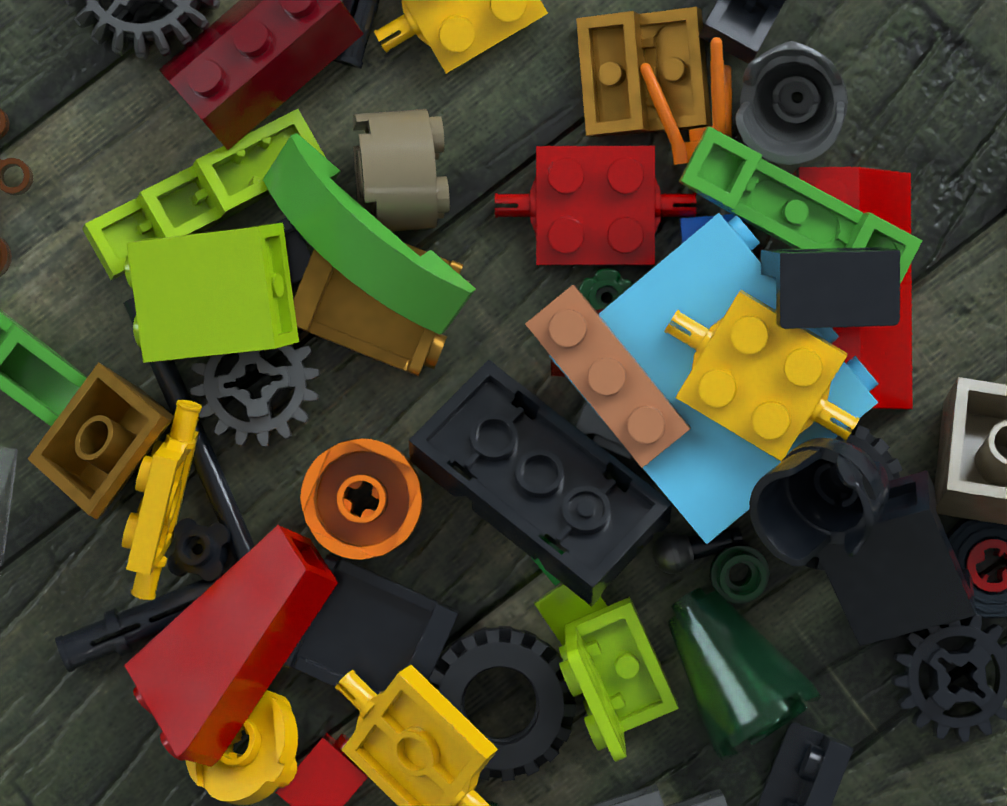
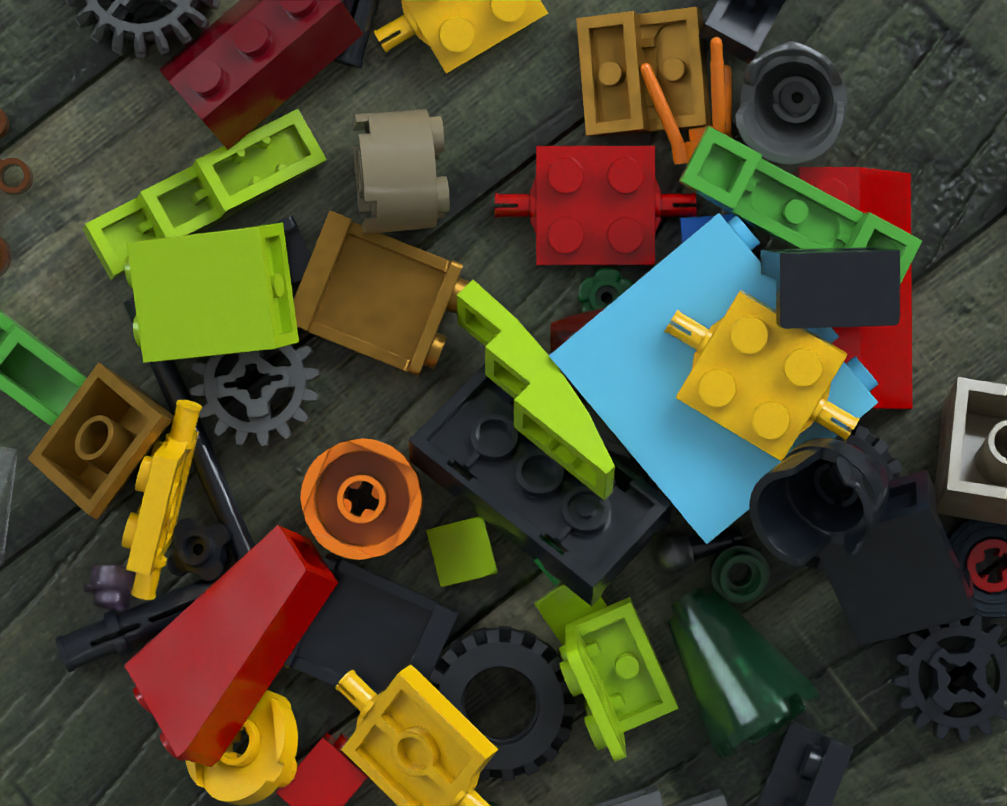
bright green slope [263,133,476,335] -> none
nougat plate [525,285,691,468] -> none
none -> clear purple plate [83,565,137,609]
none -> lime slope [426,516,498,587]
none -> lime slope [457,280,615,501]

